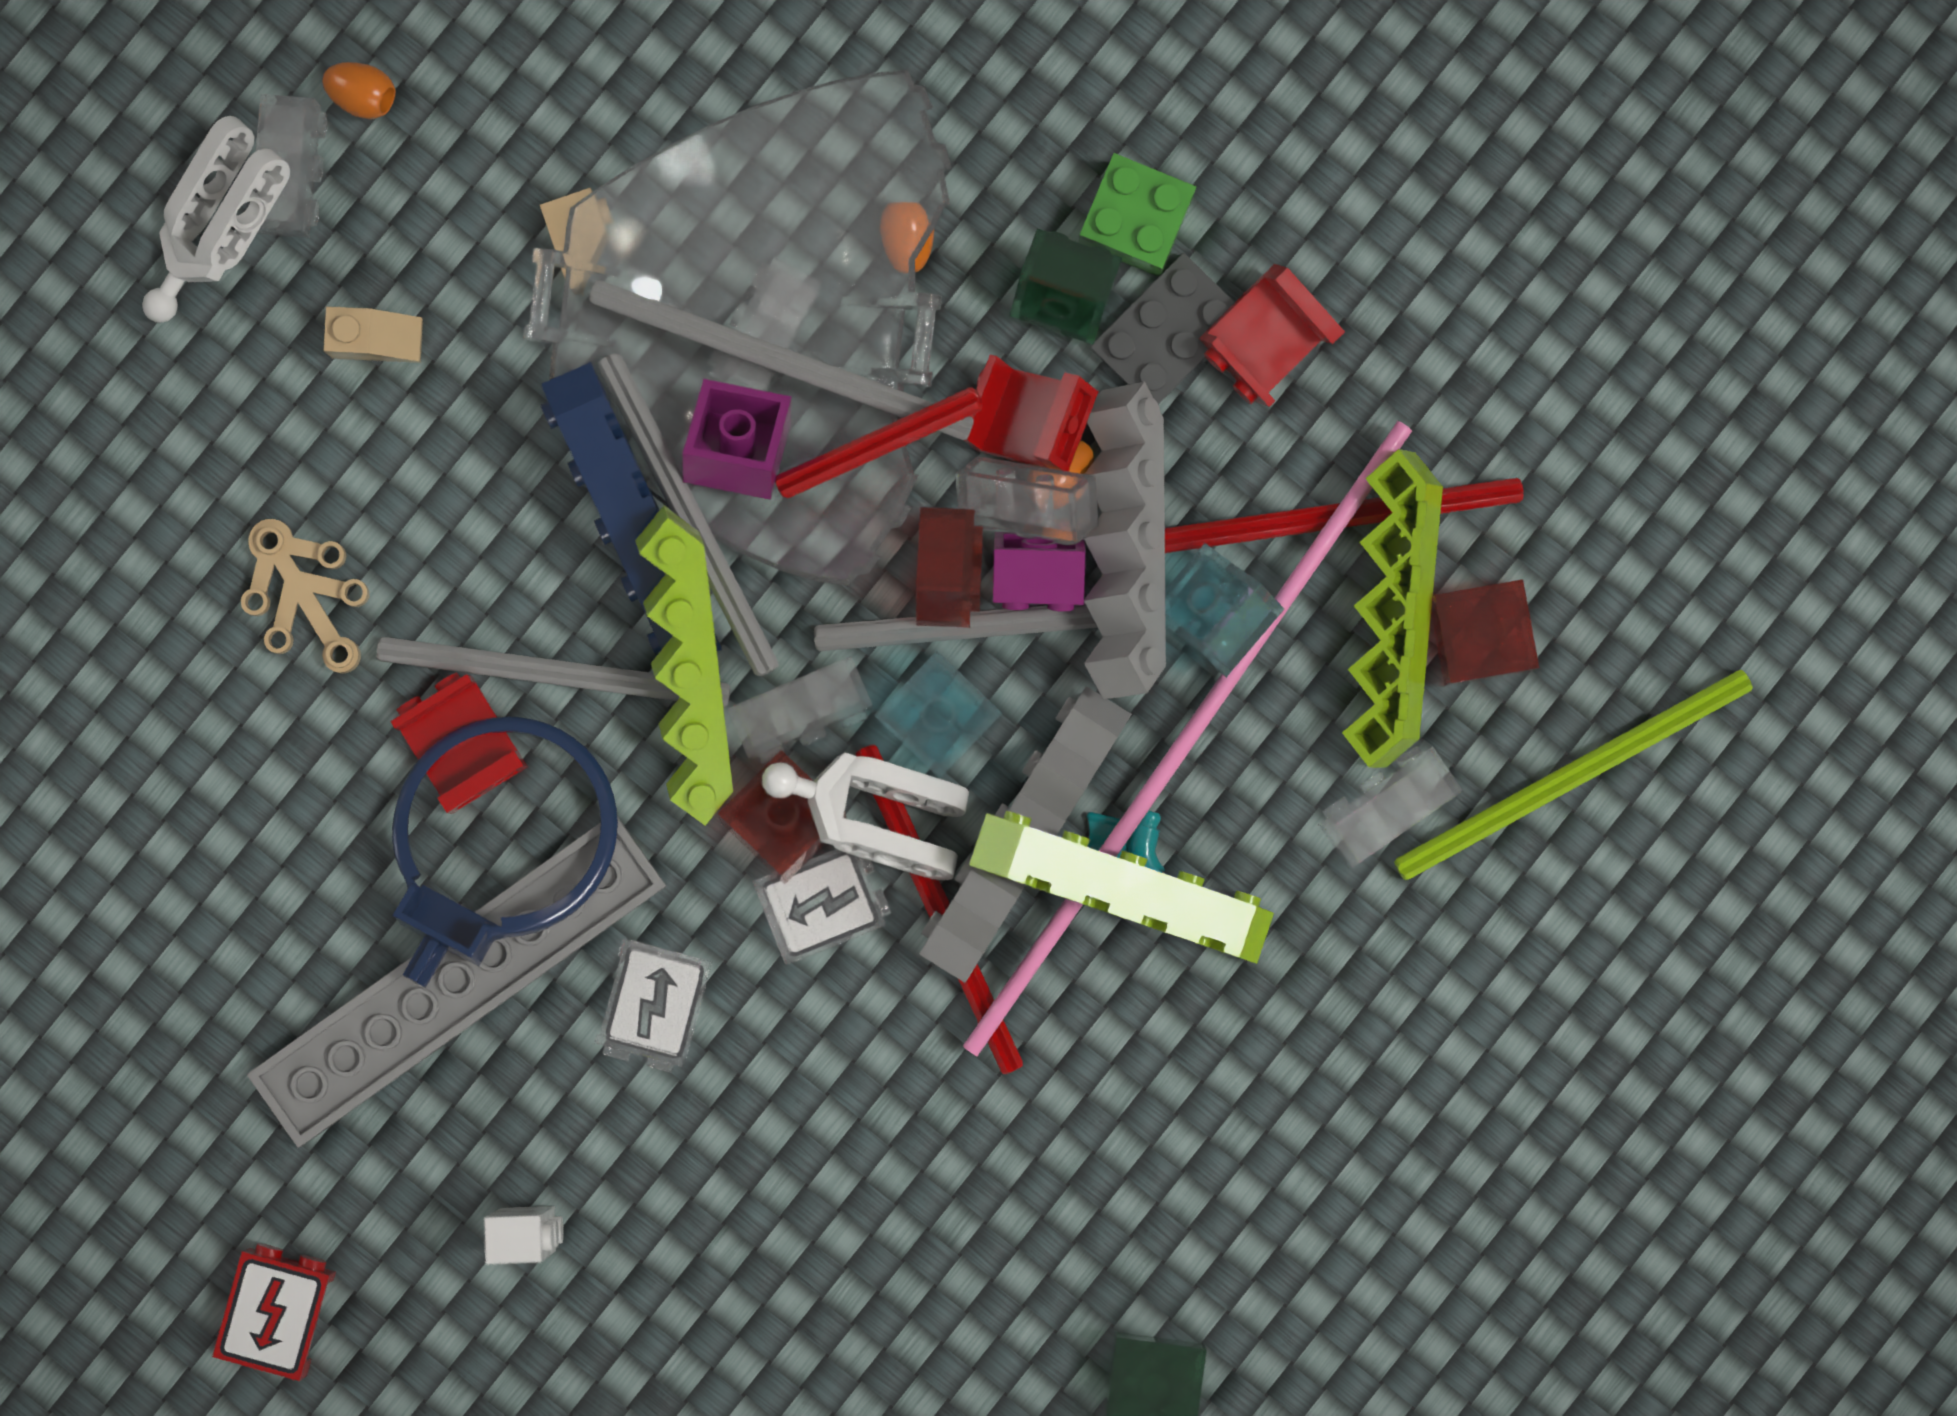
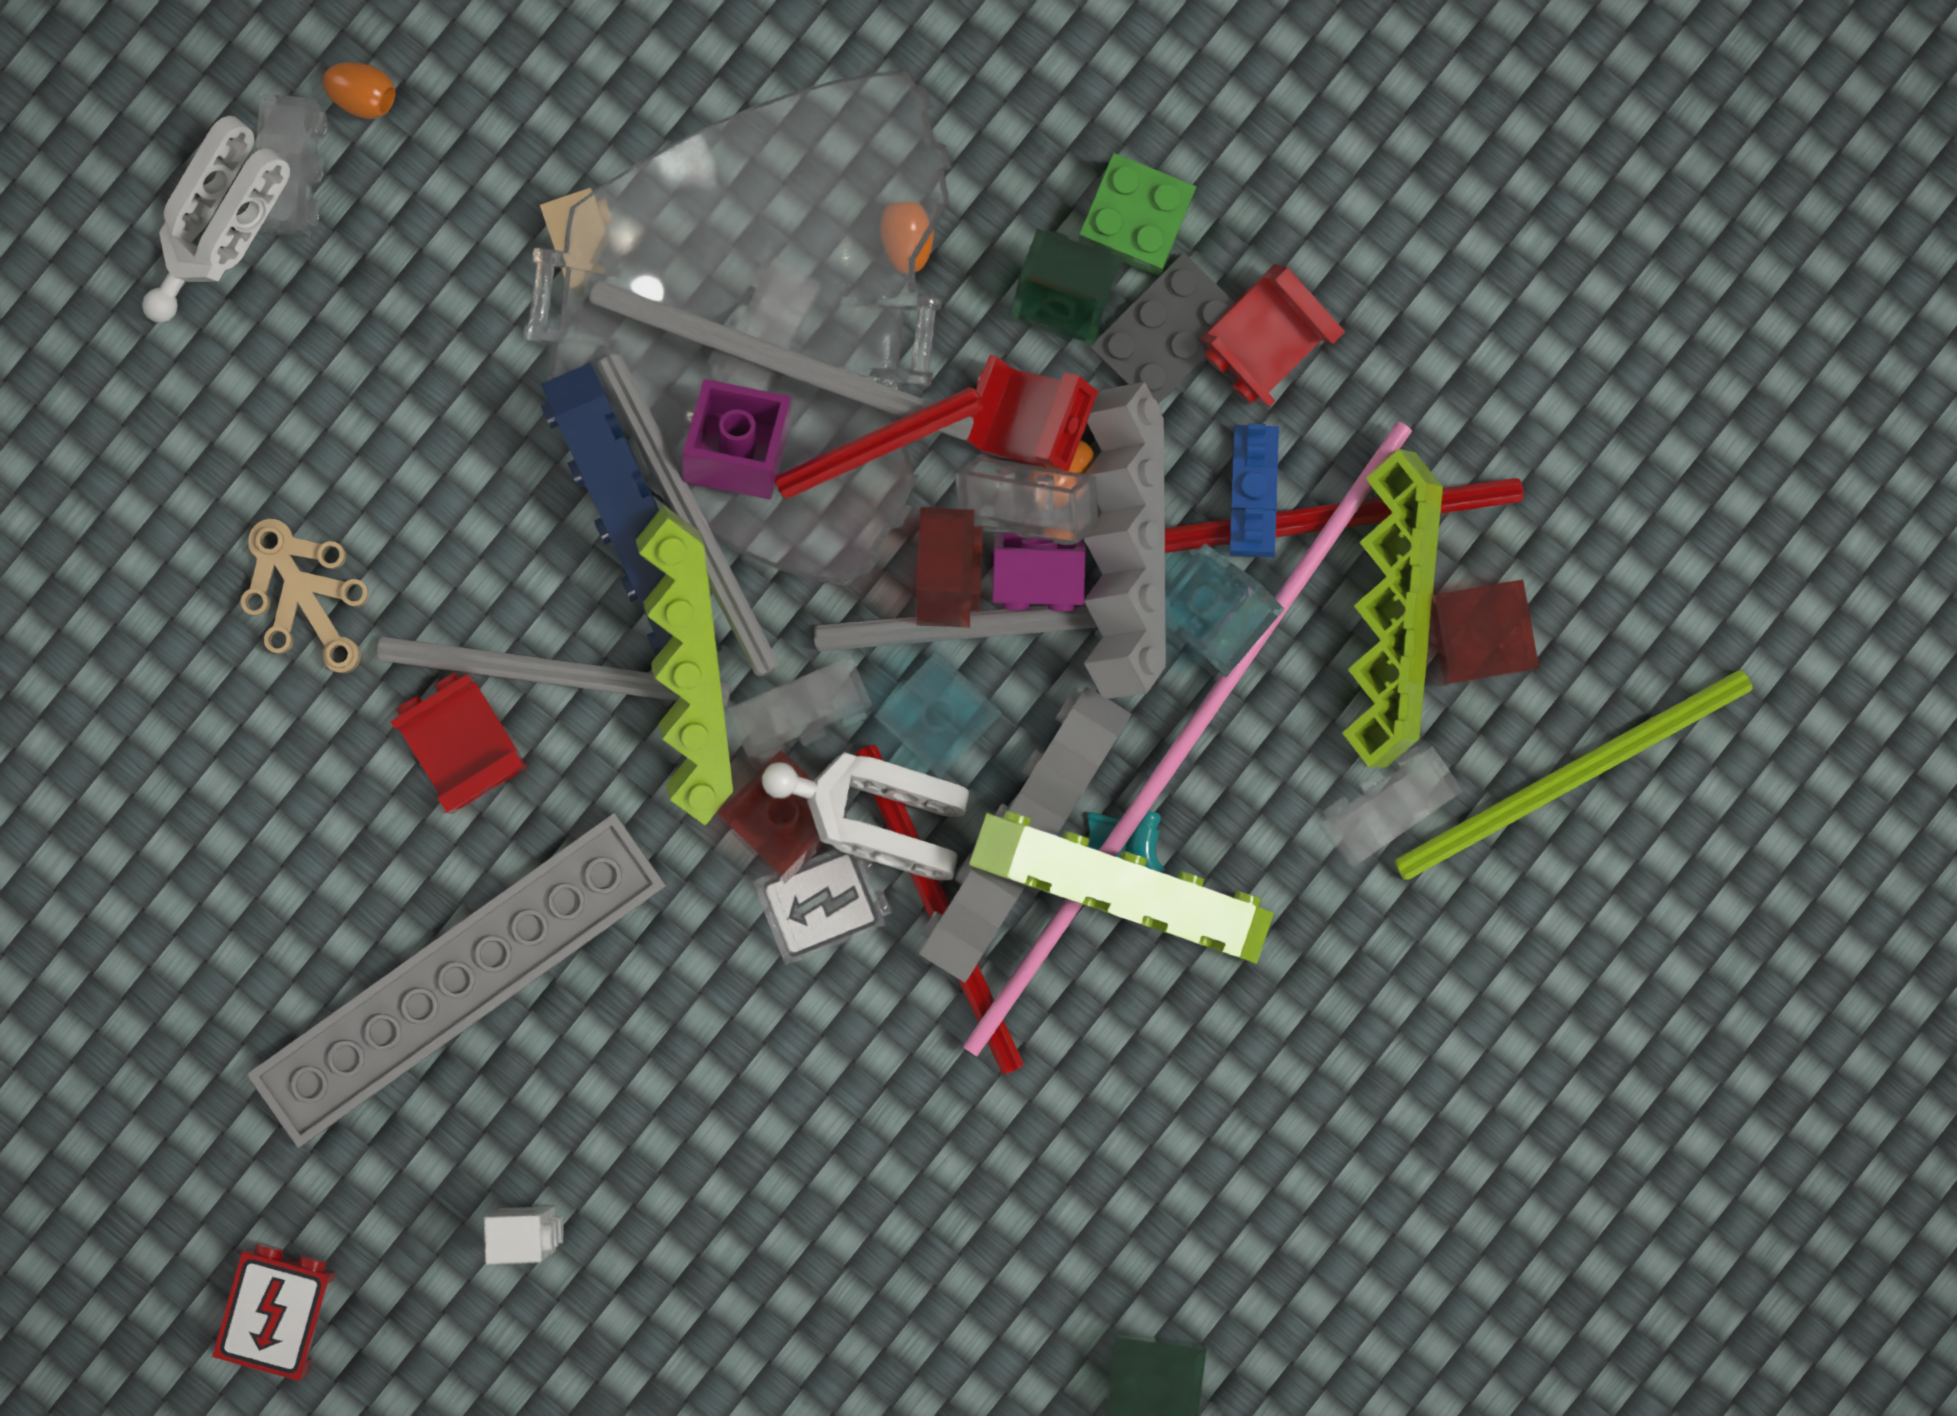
tan slope [324,307,423,363] -> none
dark blue brick [392,717,618,988] -> none
clear panel [594,938,713,1072] -> none
none -> blue plate [1230,424,1279,558]

